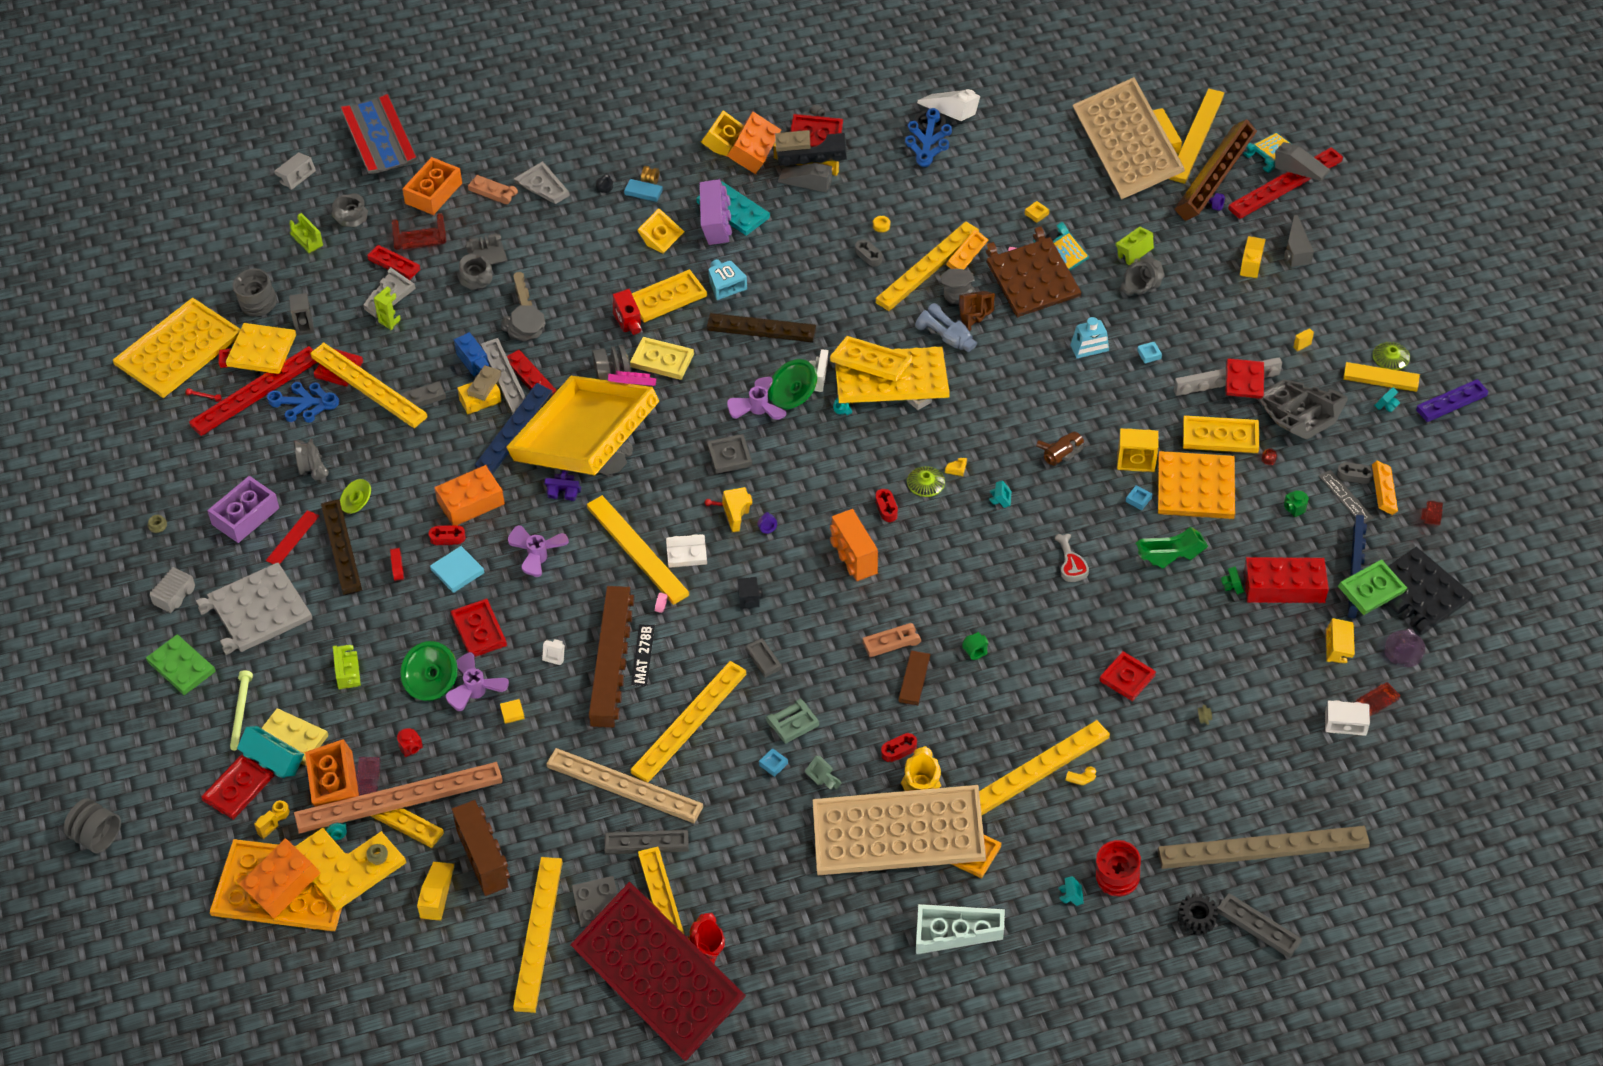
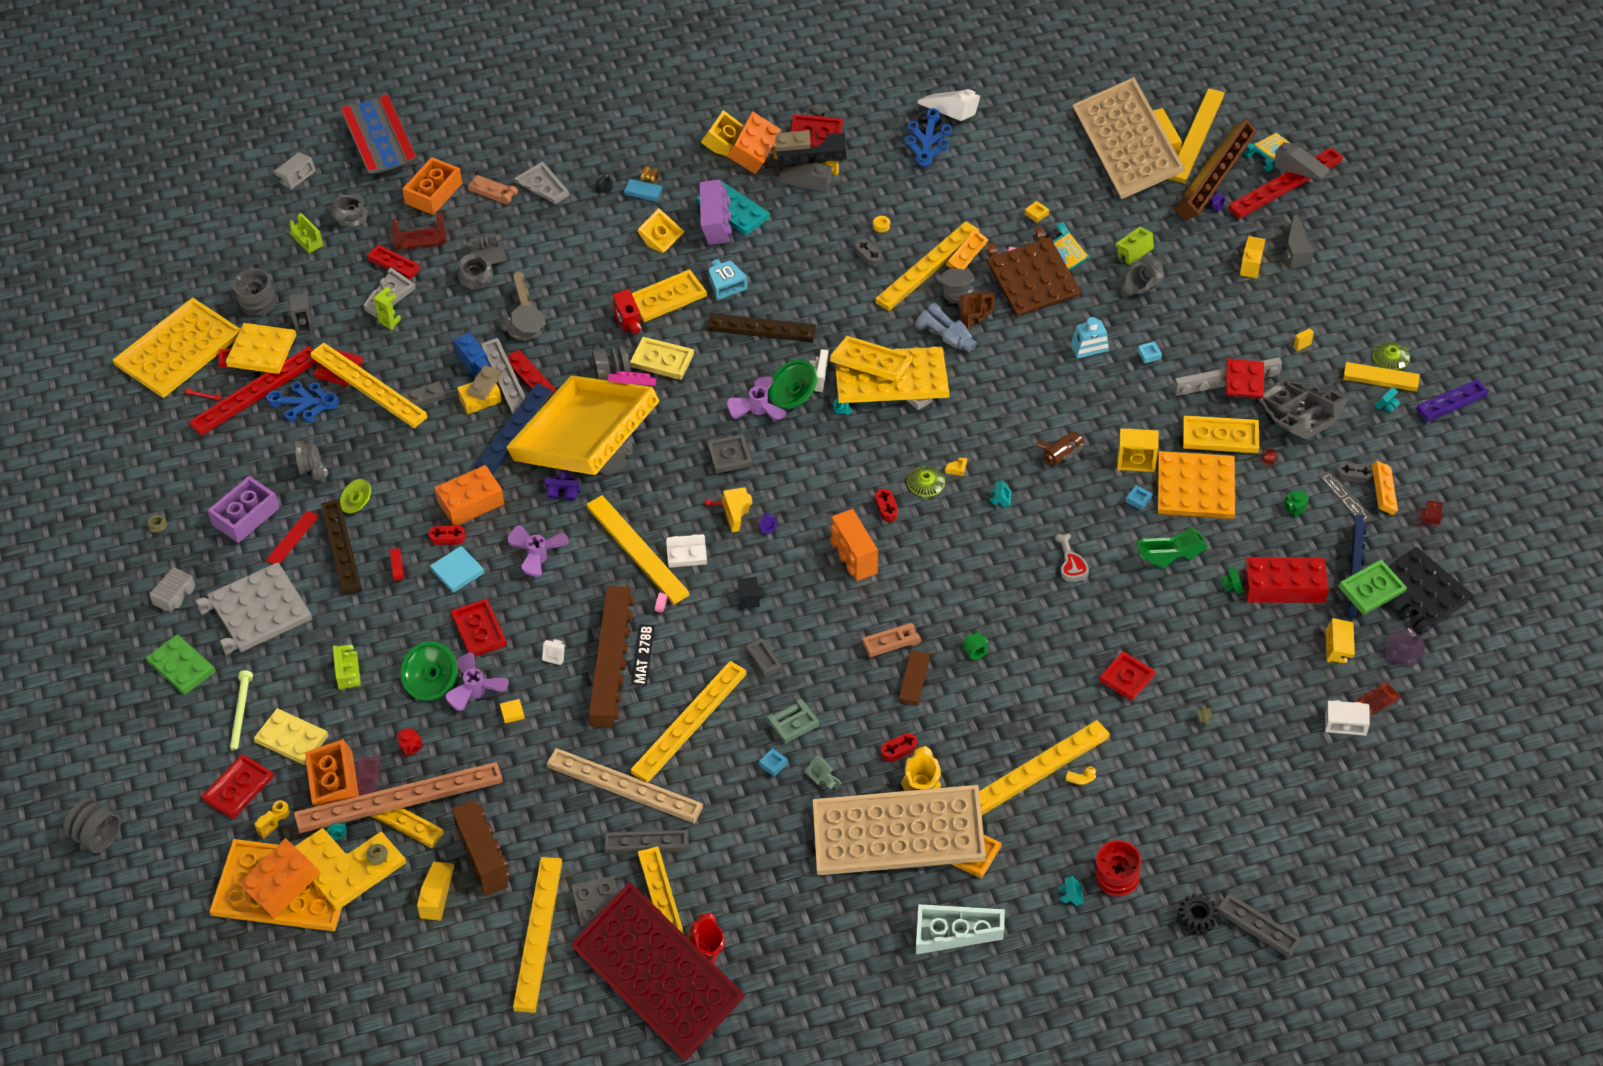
teal brick [237,726,304,778] -> none
dark tan plate [1158,826,1370,869] -> none

